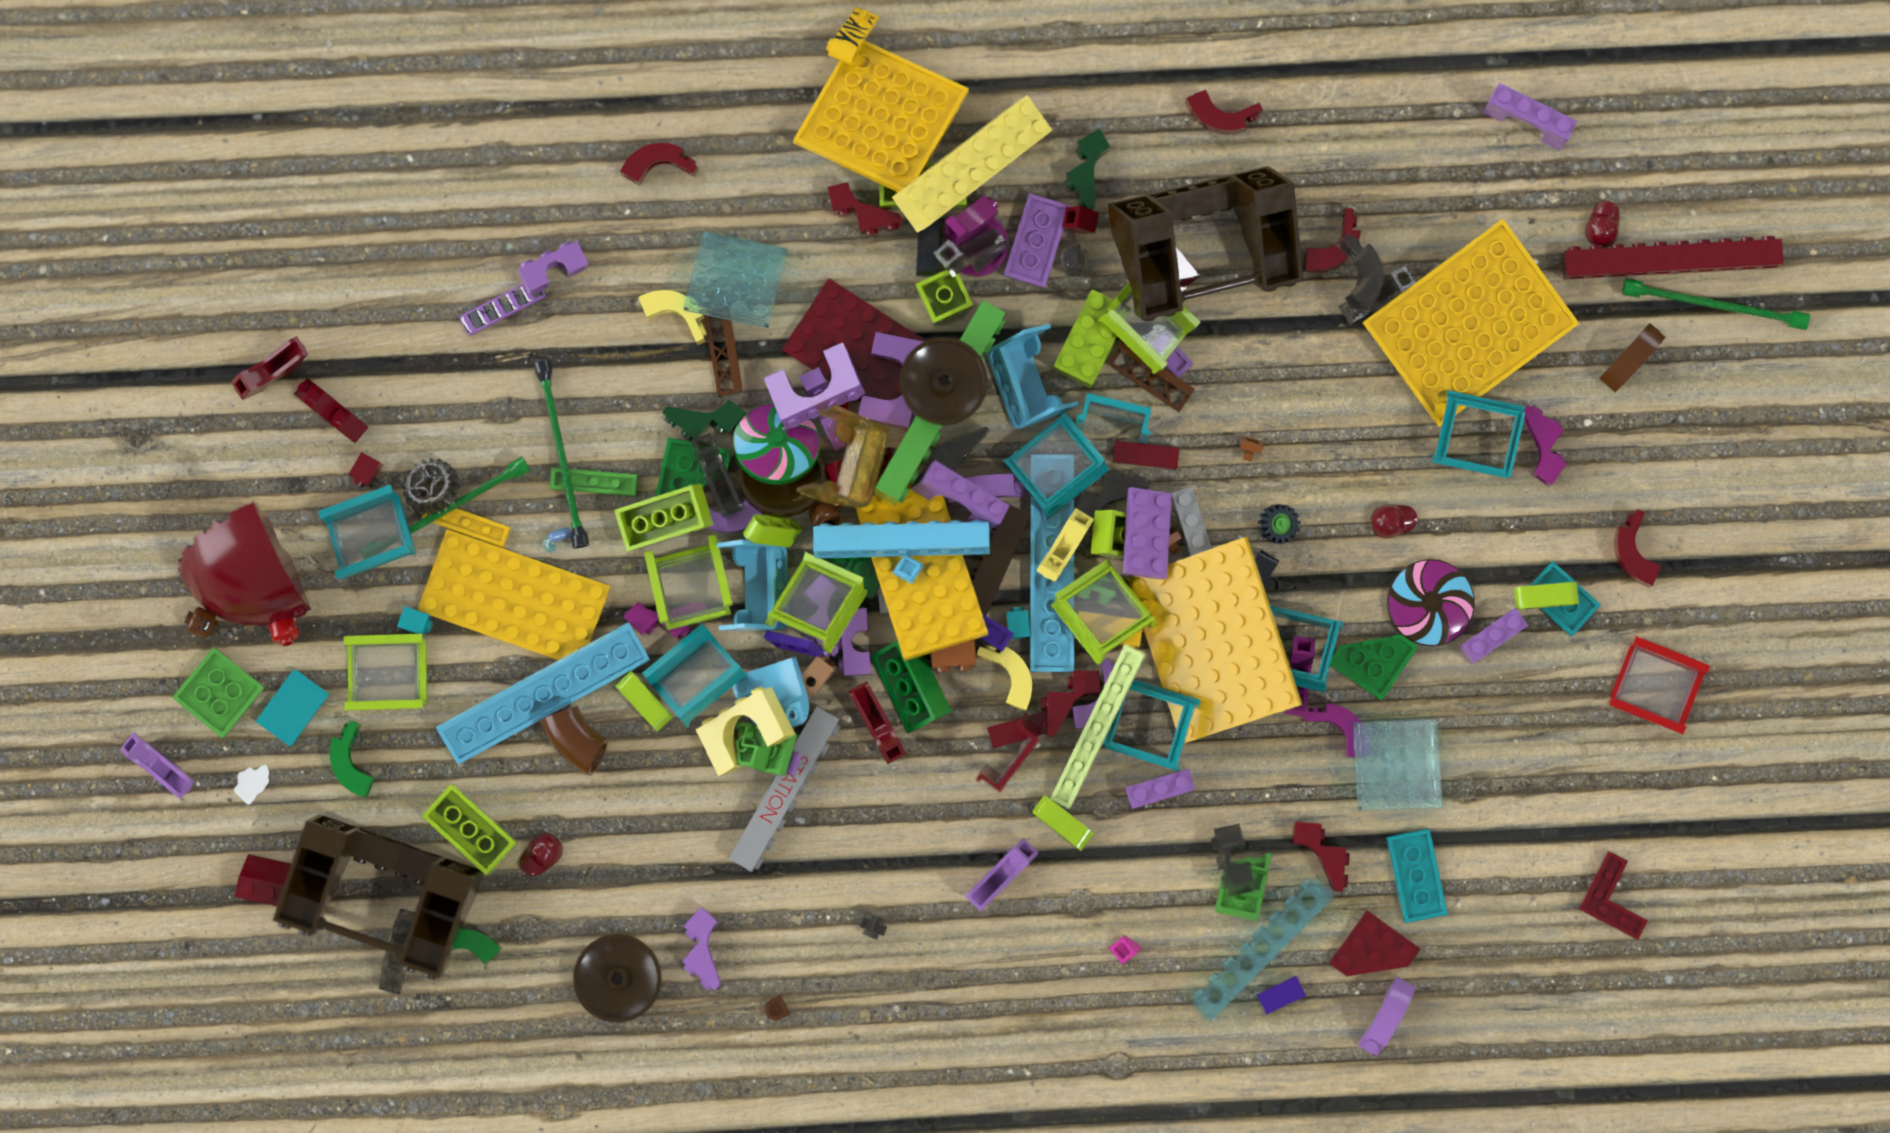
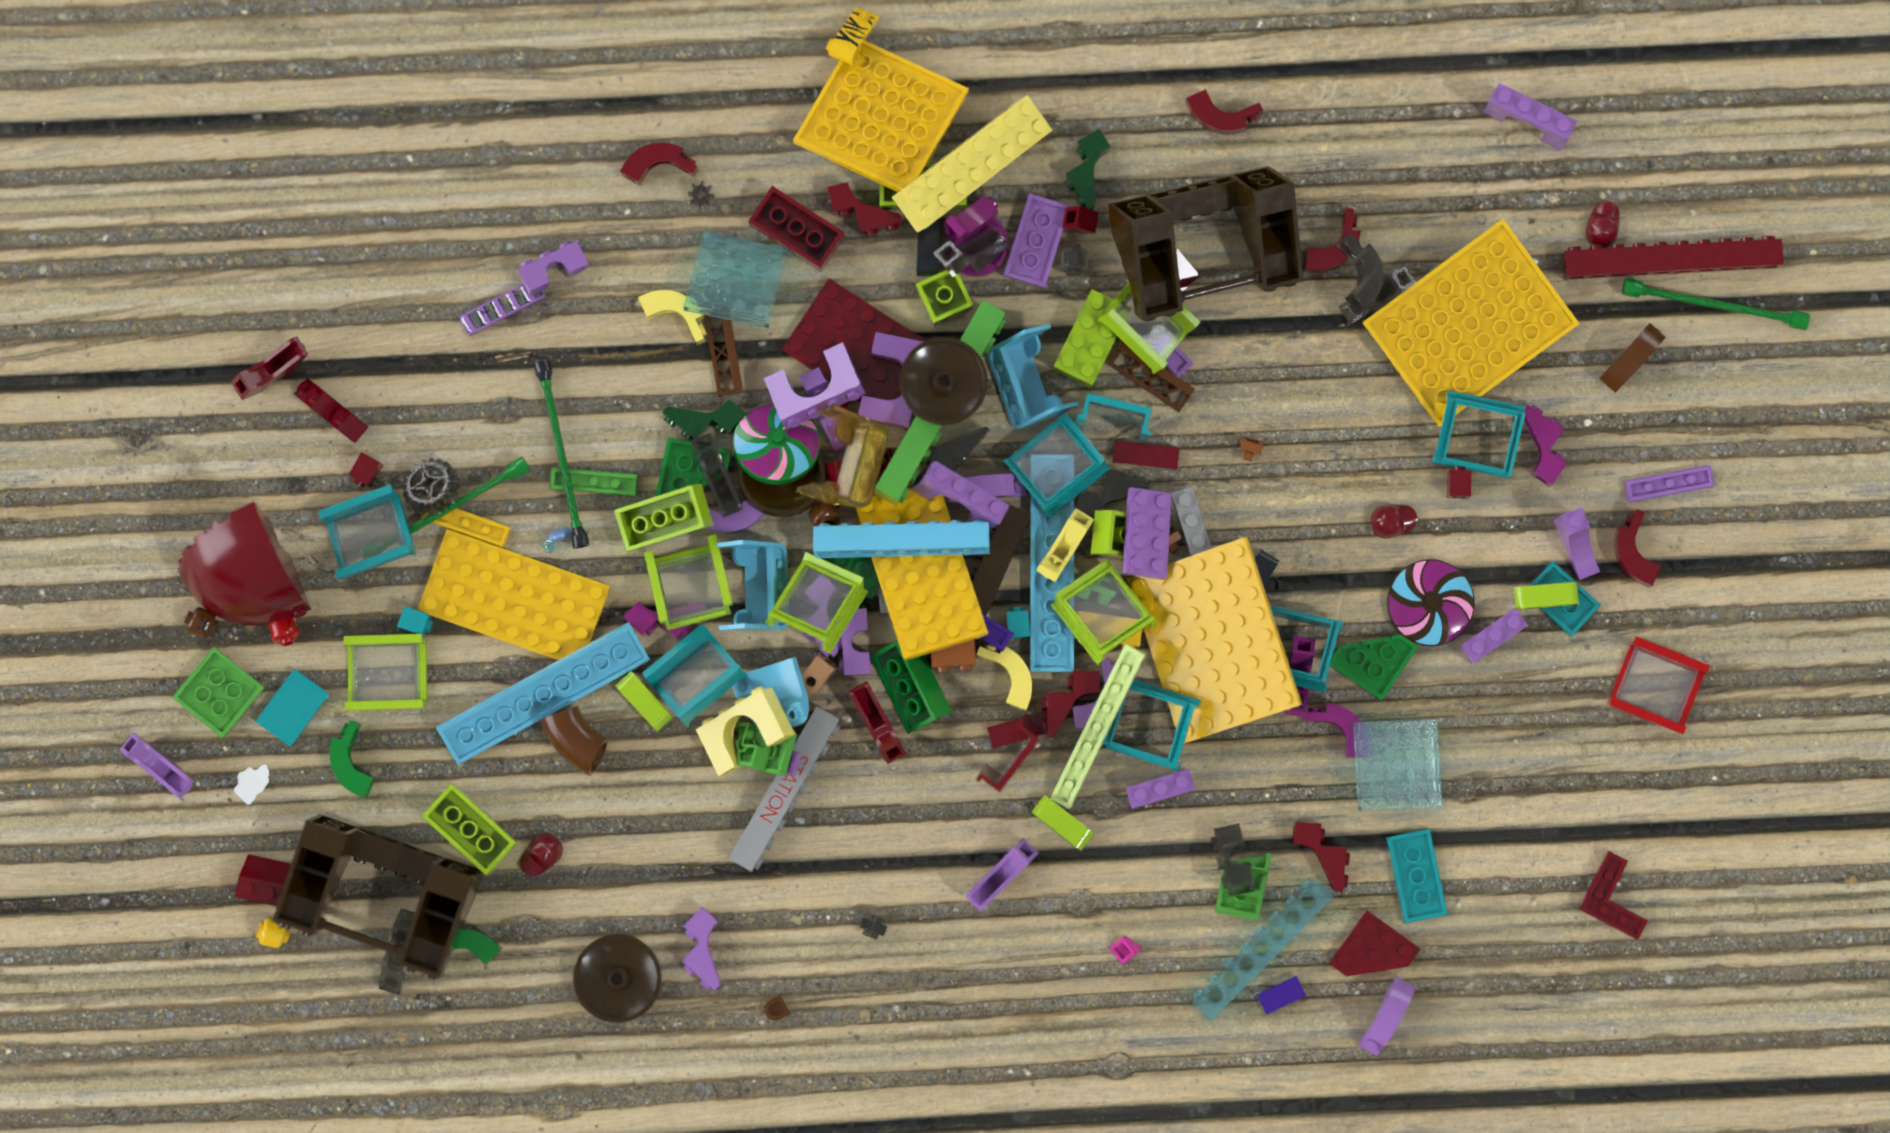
lime beam [743,514,802,547] -> none
dark purple tile [764,630,824,657] -> none
medium azure tile [893,554,923,584] -> none
black wheel [1258,504,1301,544] -> none
none -> yellow head [256,917,290,949]
none -> clear smoke gear [687,181,715,209]
none -> dark red brick [748,186,845,272]
none -> dark red brick [1447,466,1472,499]
none -> medium lavender arch [1553,507,1600,580]
none -> medium lavender tile [1624,465,1714,503]

